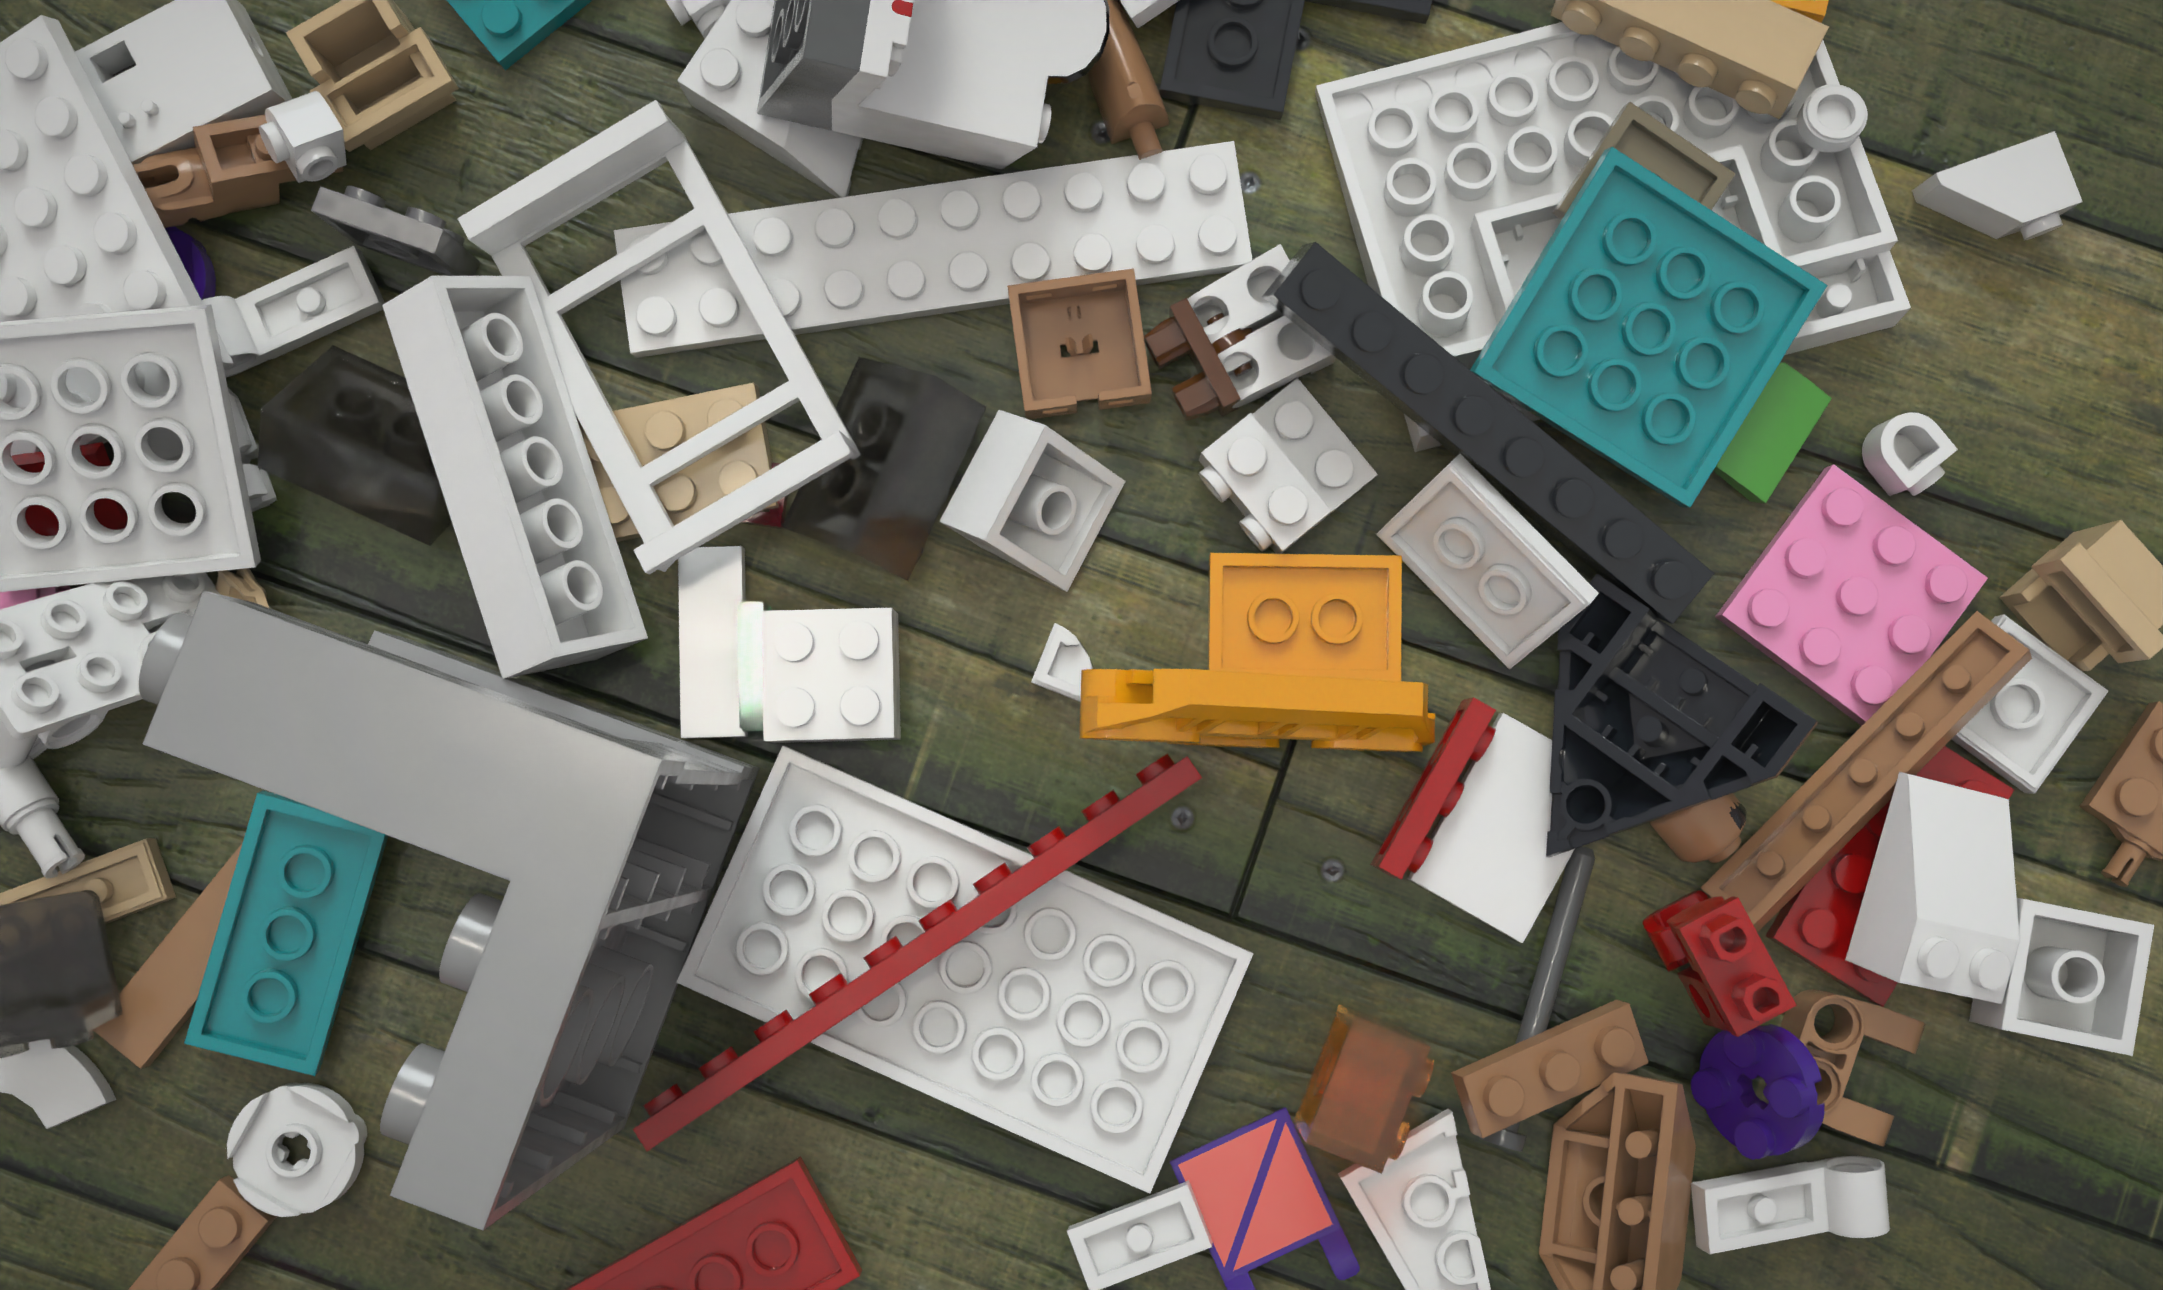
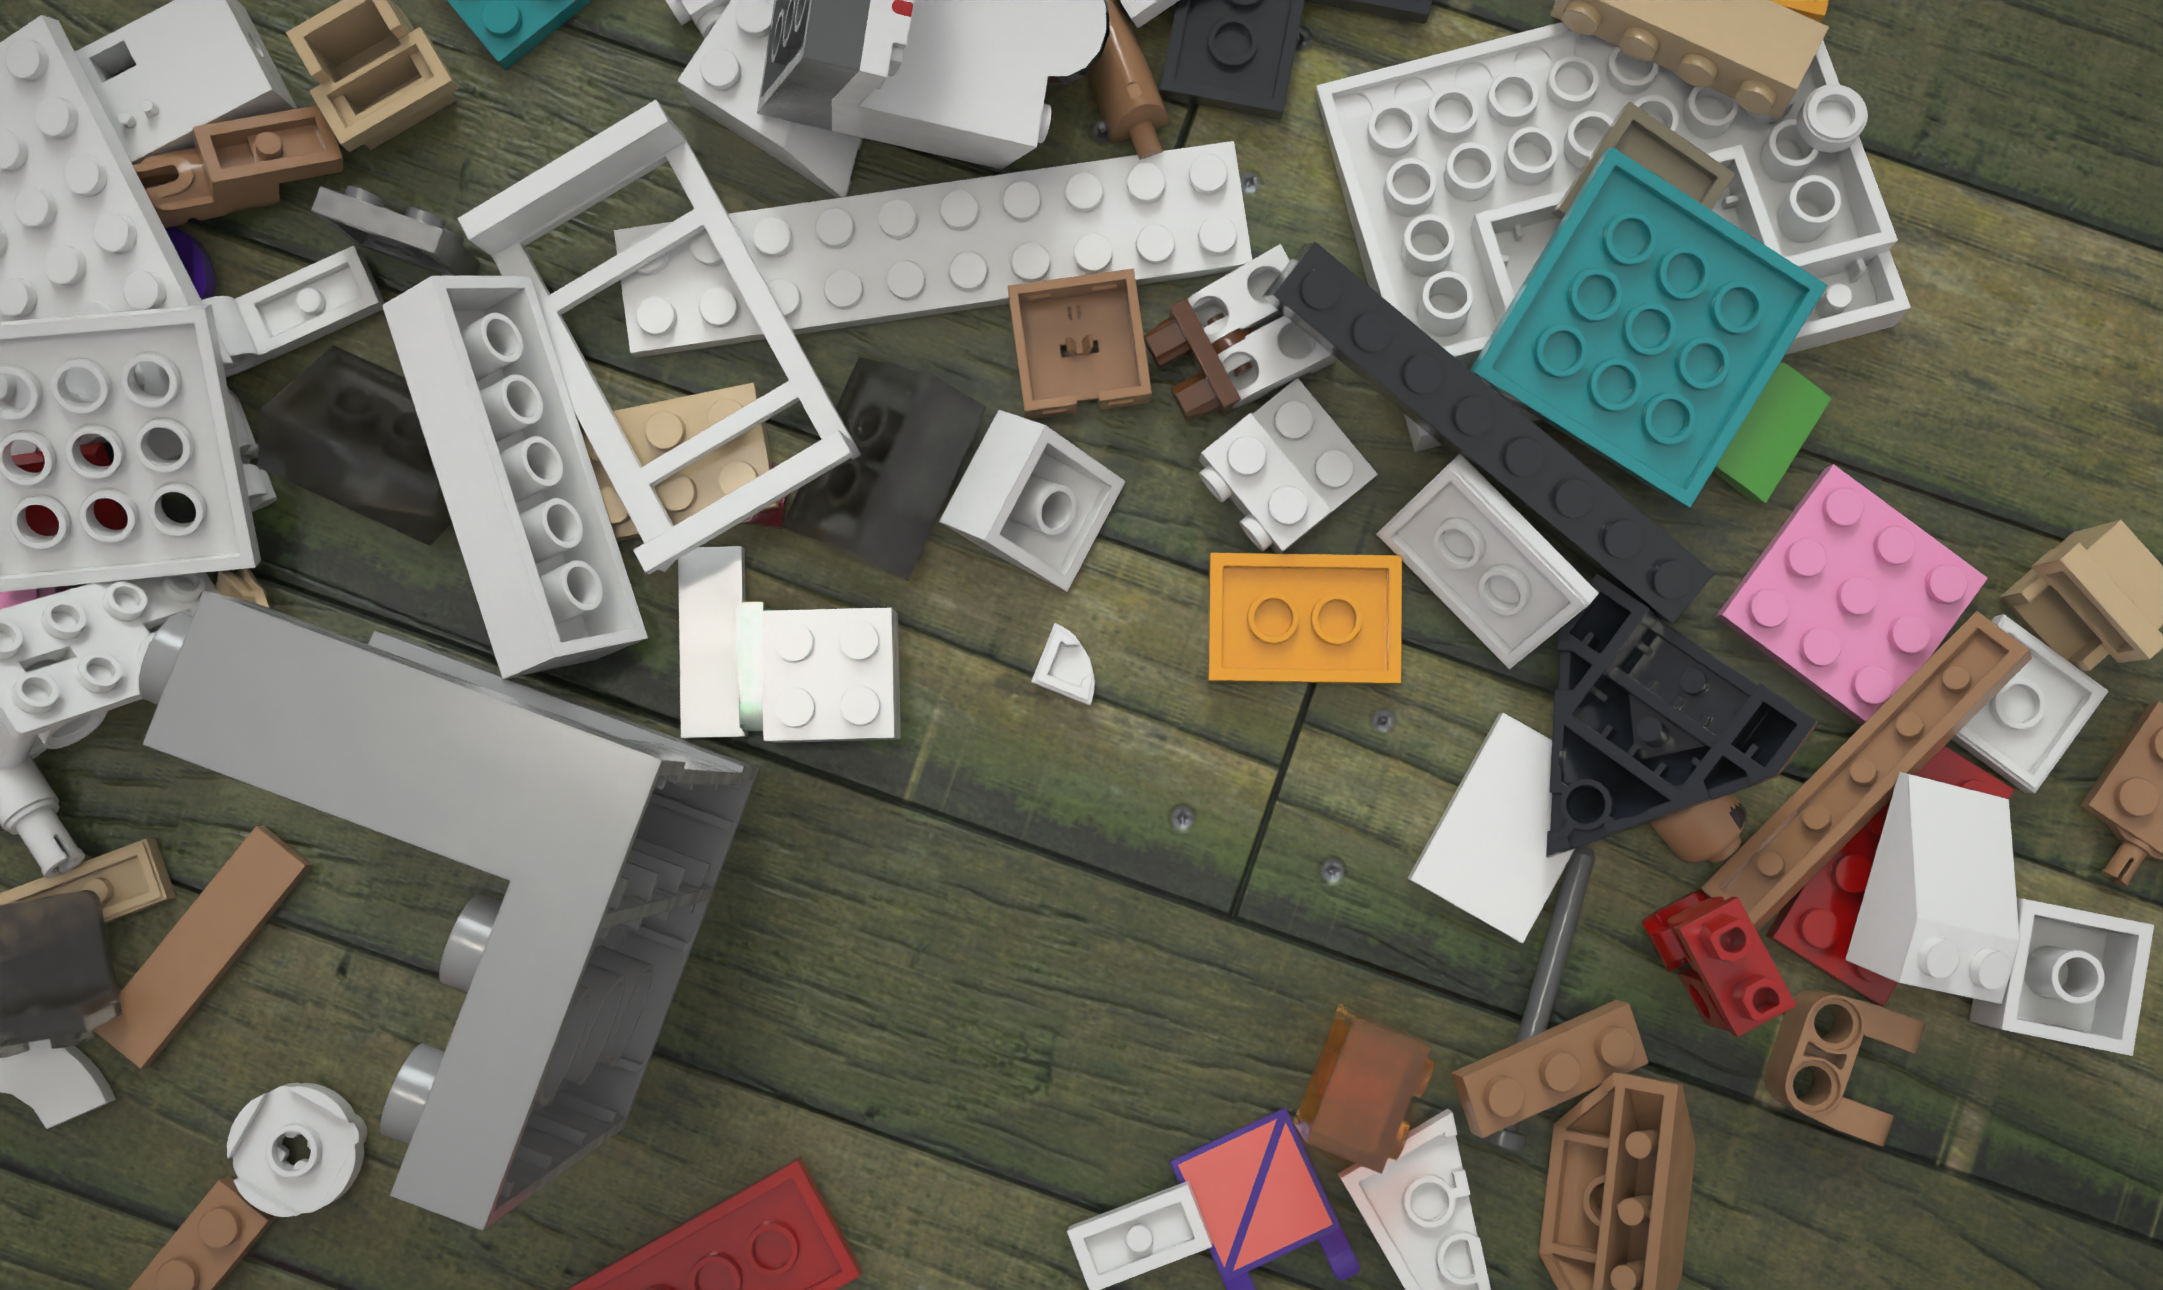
teal plate [184,790,388,1076] -> none
white plate [259,91,347,183] -> none
red plate [633,753,1202,1151] -> none
white plate [676,746,1253,1194] -> none
light orange connector [1080,669,1435,752] -> none
red plate [1370,697,1496,880] -> none
dark purple plate [1691,1024,1825,1160] -> none
white plate [1691,1156,1890,1254] -> none
white plate [1862,413,1958,496] -> none
white slope [1912,131,2083,240] -> none

